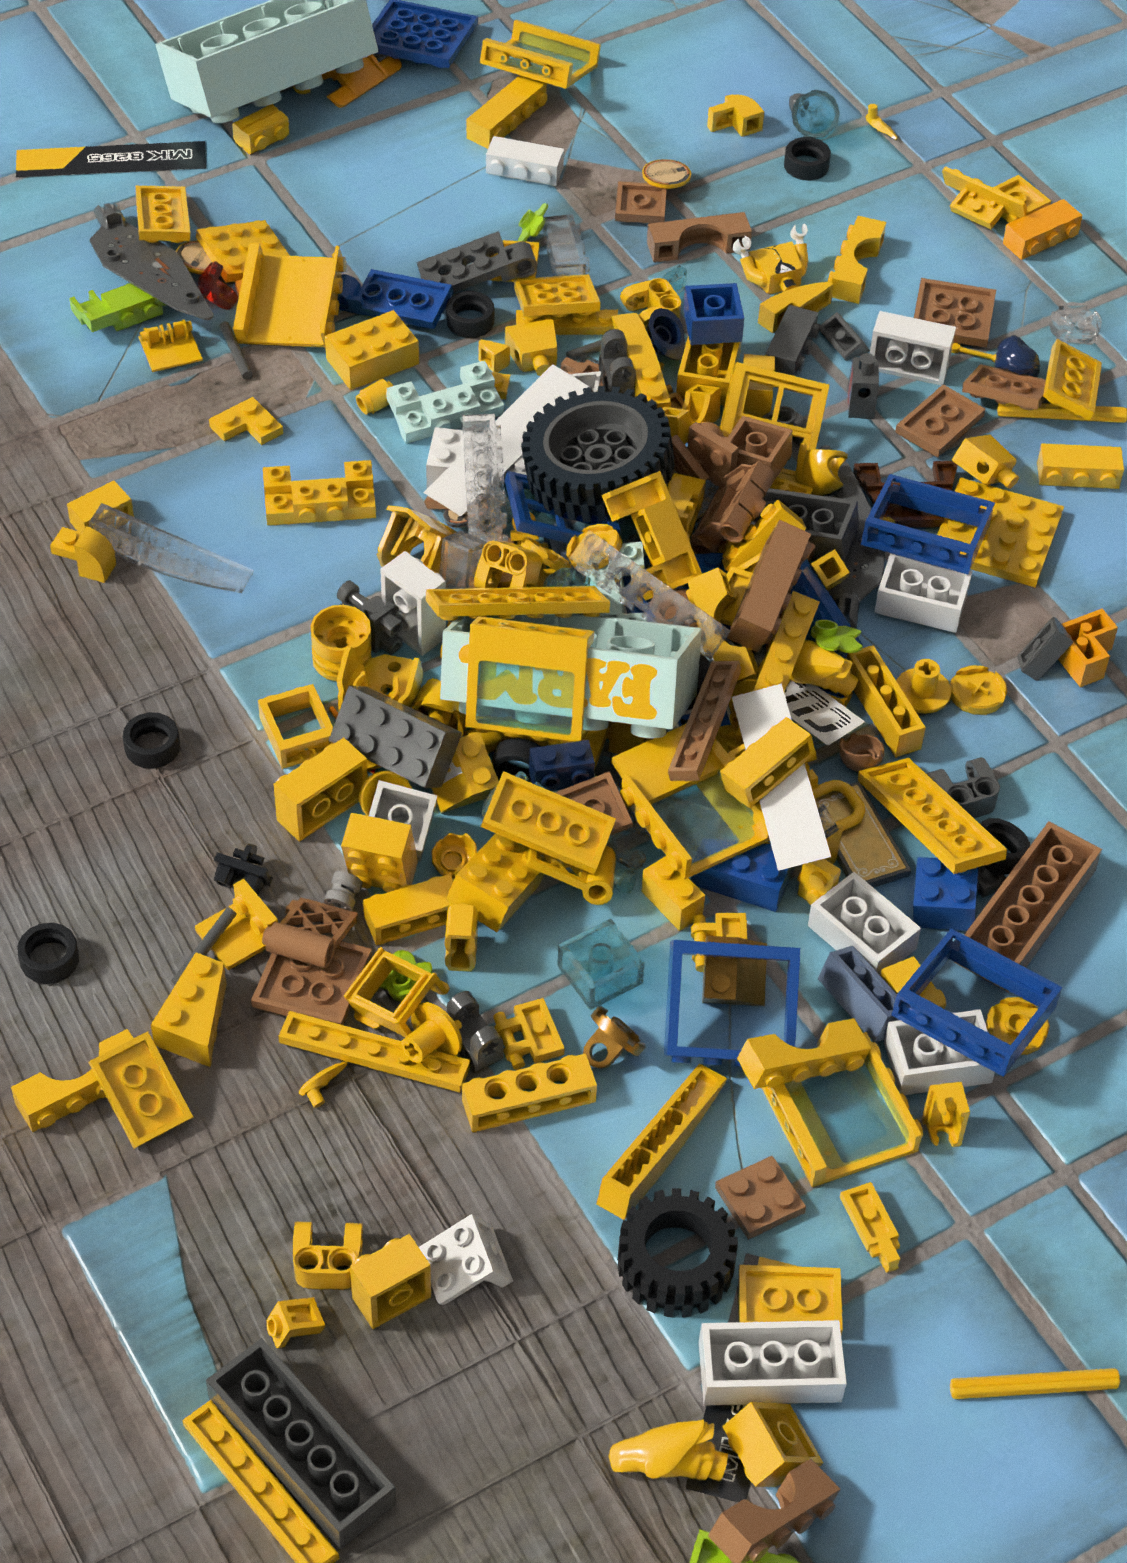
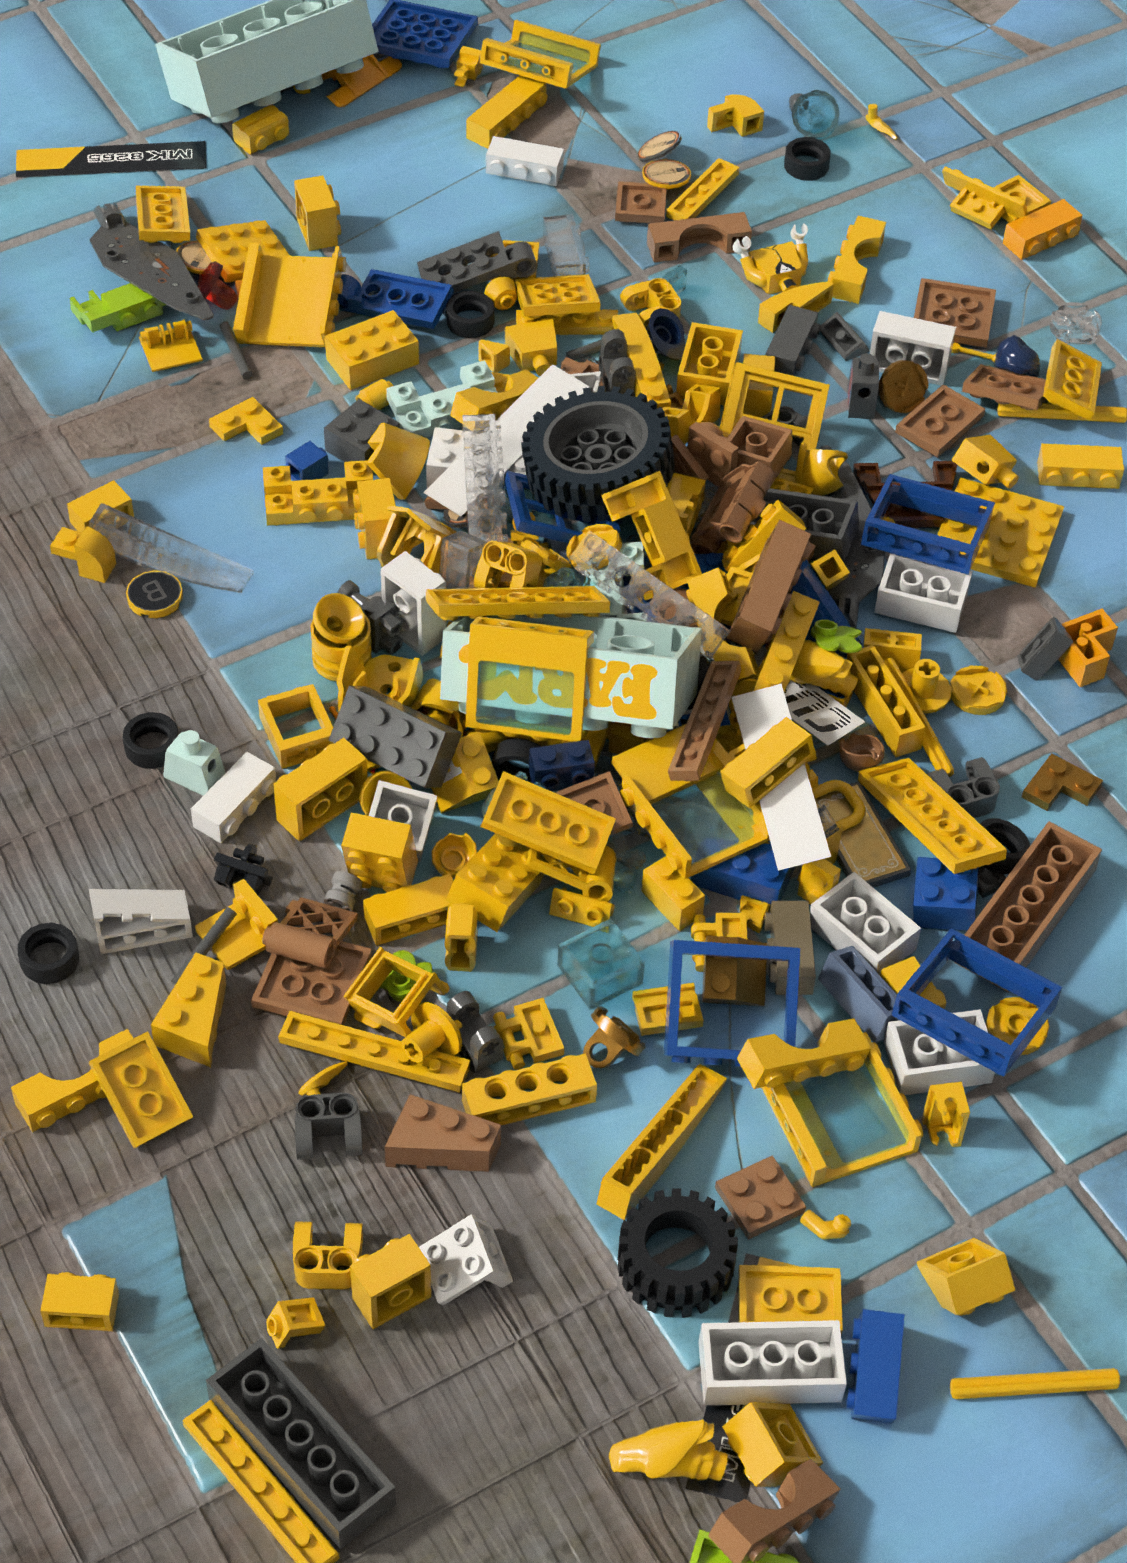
lime plate [518,203,548,241] -> none
blue brick [683,283,745,345] -> none
yellow hinge [840,1182,901,1273] -> none
none -> yellow brick [40,1272,119,1331]
none -> white wedge [89,889,193,954]
none -> tile [126,570,183,618]
none -> light aqua torso [163,730,226,796]
none -> white brick [191,752,276,843]
none -> blue brick [285,441,329,481]
none -> yellow brick [294,175,341,251]
none -> dark grey piece [295,1093,363,1160]
none -> yellow piece [313,593,365,644]
none -> dark grey brick [324,399,400,462]
none -> yellow brick [353,478,396,559]
none -> yellow slope [366,423,430,499]
none -> medium nougat wedge [385,1094,501,1172]
none -> yellow arch [450,370,538,431]
none -> yellow piece [454,46,483,87]
none -> yellow cone [484,277,517,310]
none -> yellow hinge [549,887,615,931]
none -> yellow plate [632,982,704,1036]
none -> piece [637,131,682,163]
none -> yellow plate [666,158,739,221]
none -> yellow tile [739,895,771,933]
none -> dark tan brick [764,901,816,995]
none -> yellow arm [800,1209,851,1240]
none -> blue wedge [846,1309,905,1424]
none -> yellow hinge [862,628,922,673]
none -> pearl gold tile [879,360,928,413]
none -> yellow axle [883,657,954,777]
none -> yellow slope [917,1238,1015,1316]
none -> pearl gold plate [1021,753,1103,811]

